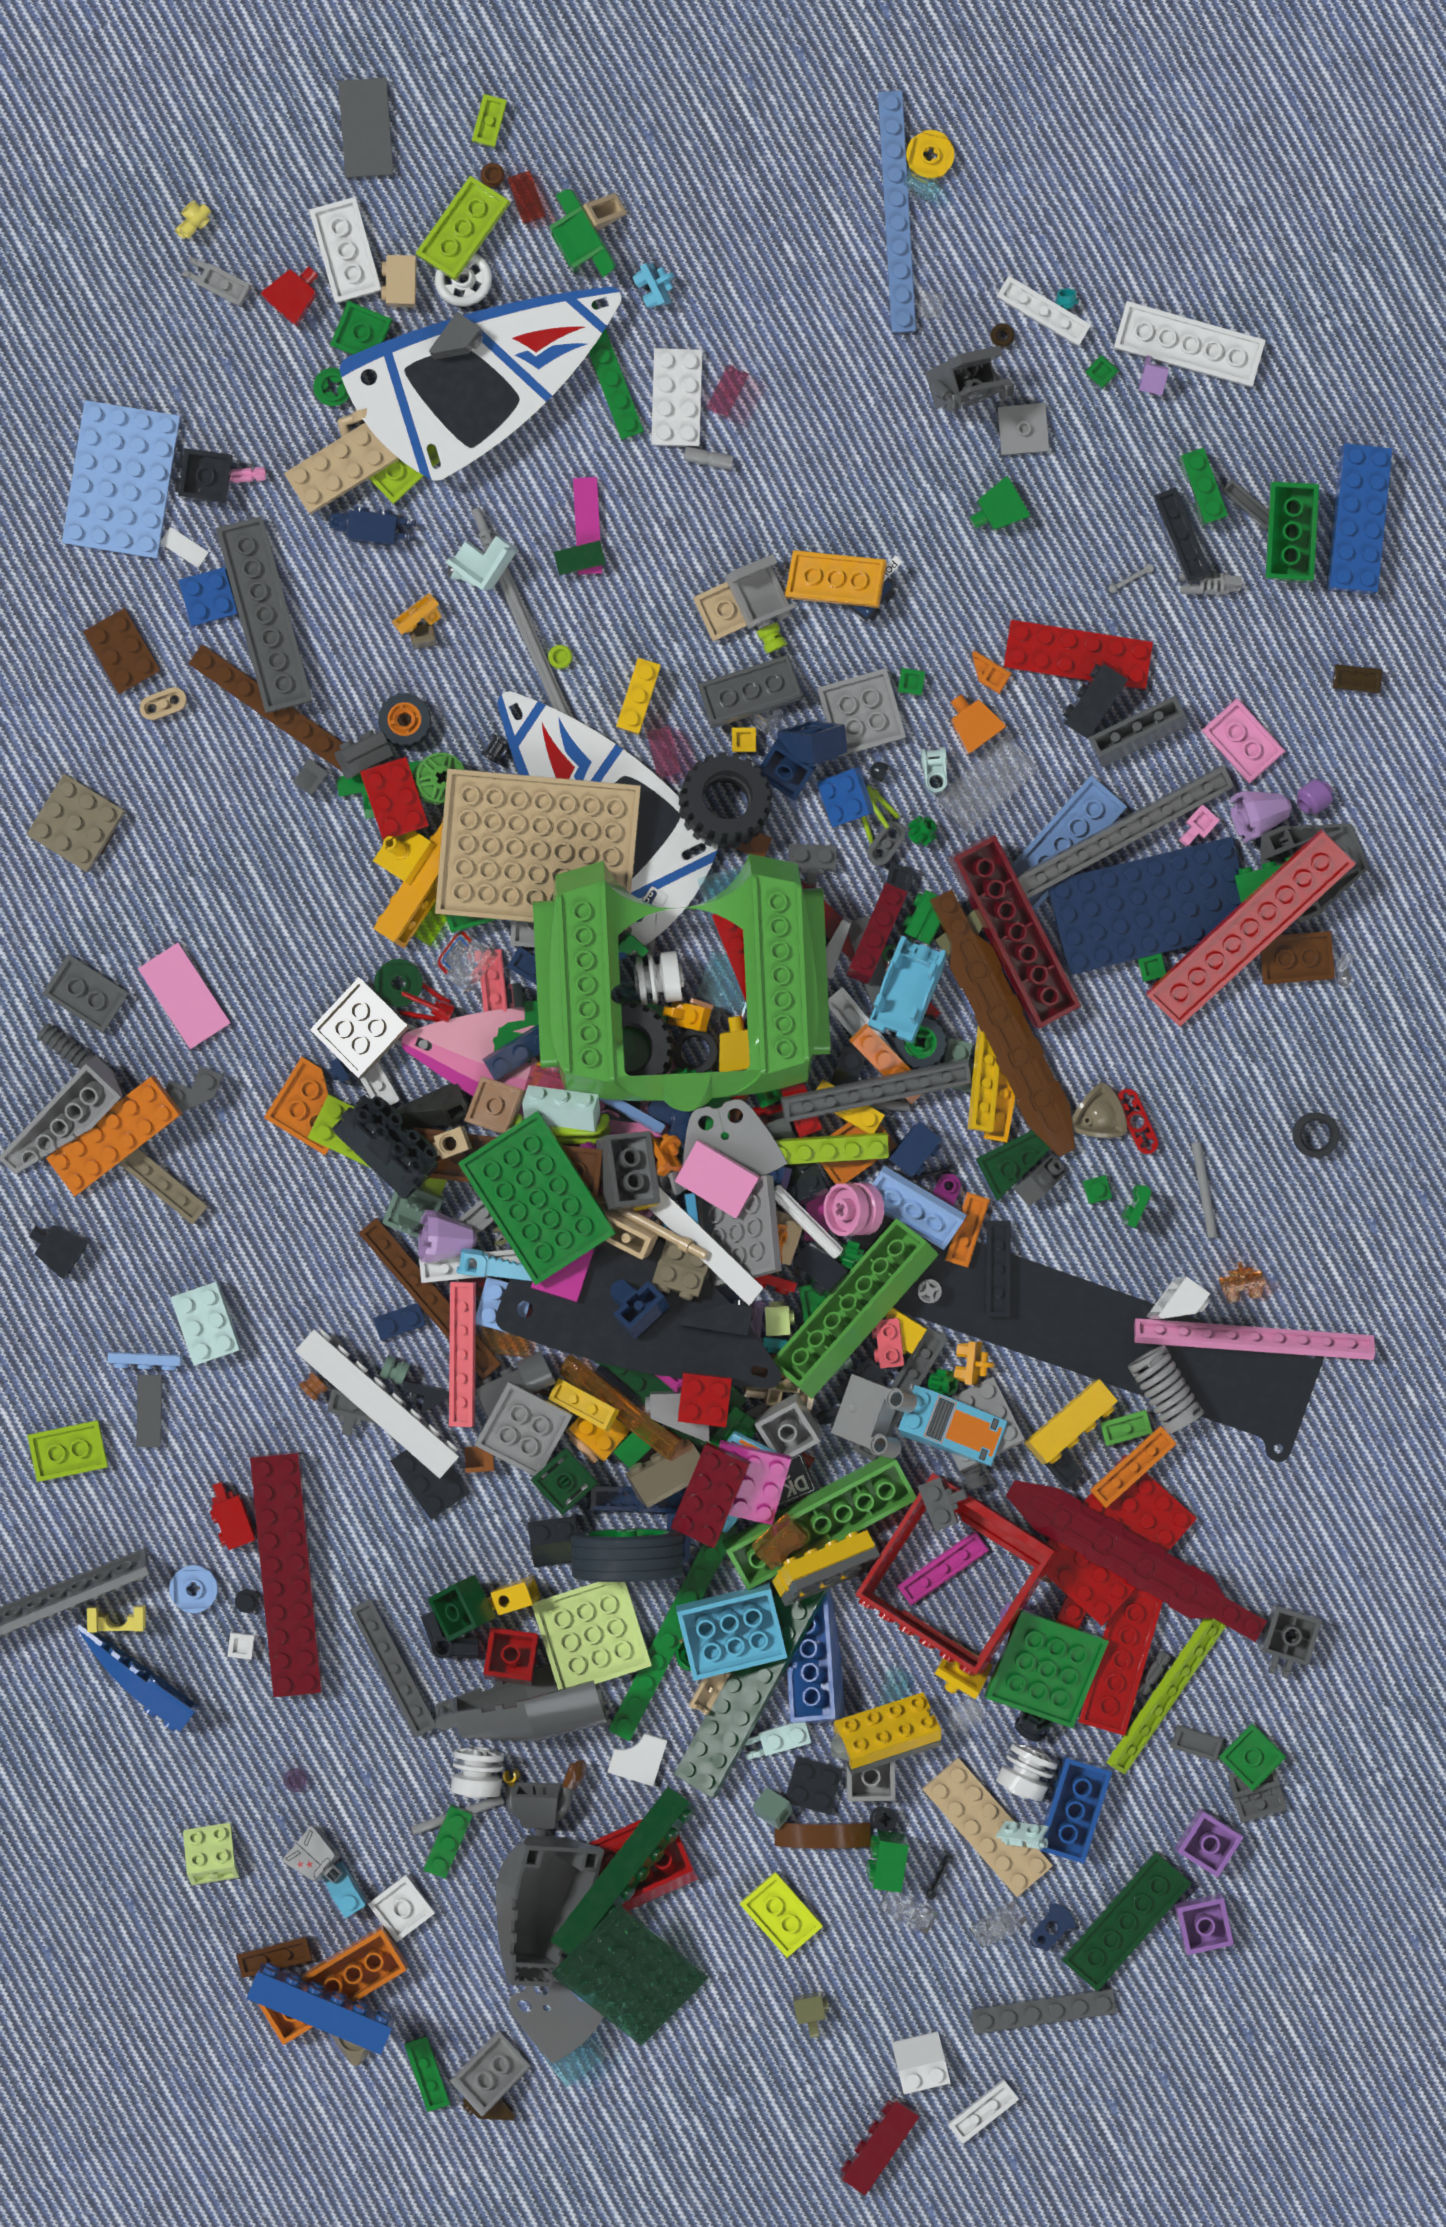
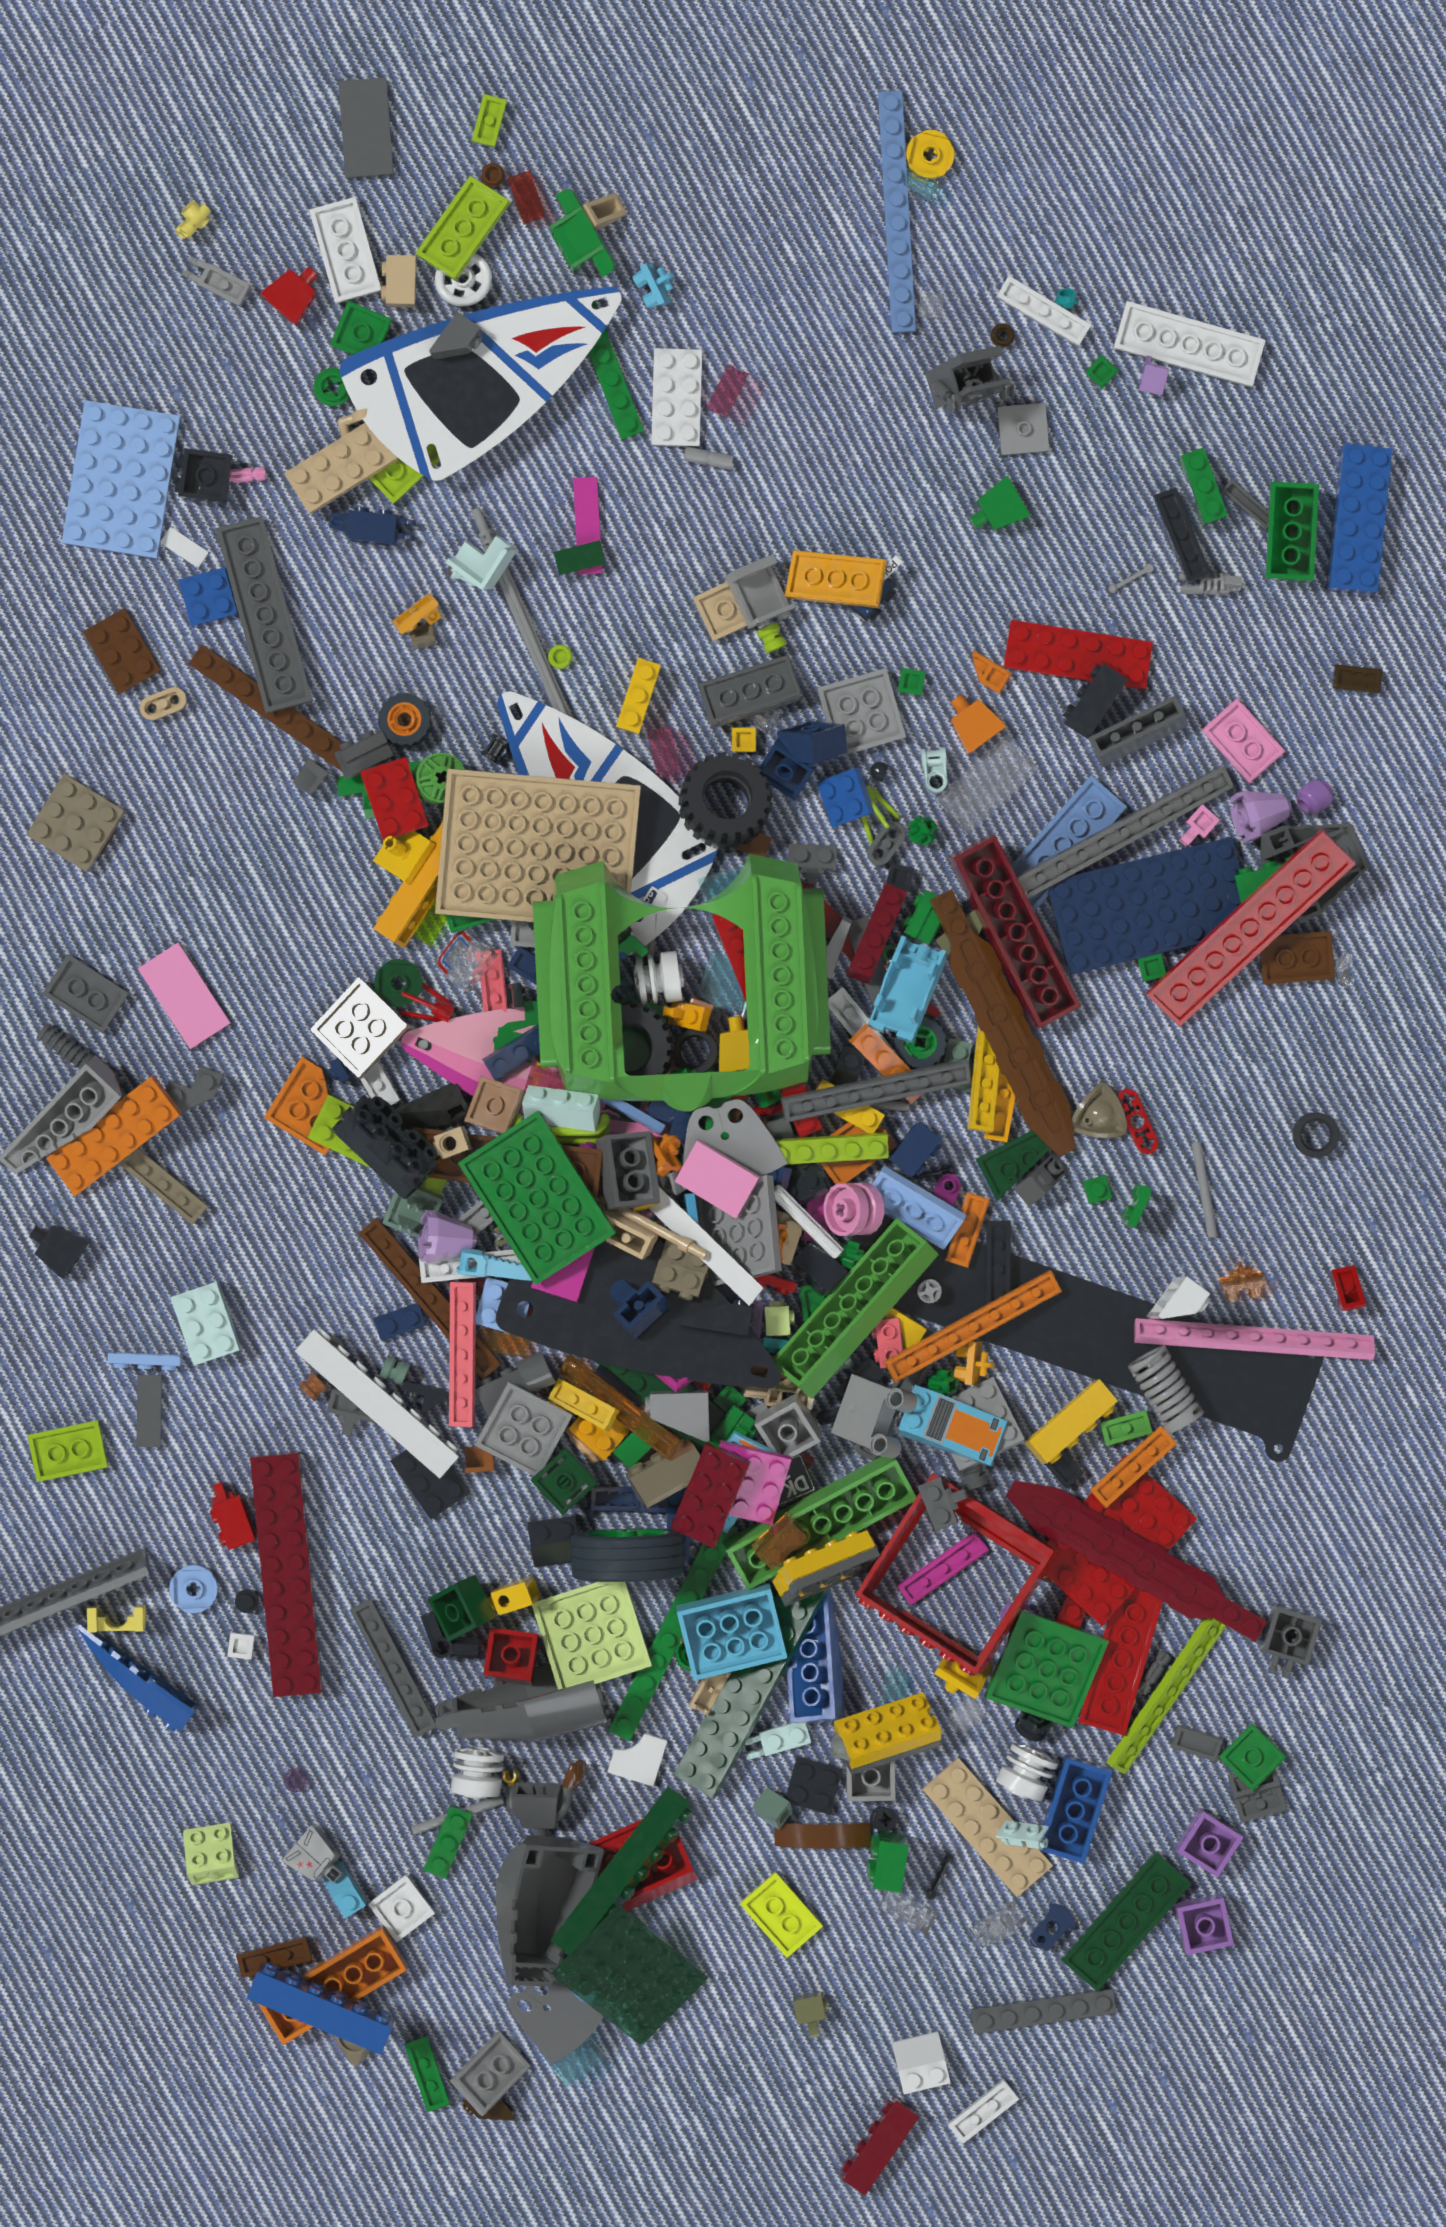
red brick [677,1371,732,1427] -> none
none -> orange tile [883,1270,1062,1383]
none -> red slope [1331,1265,1366,1311]

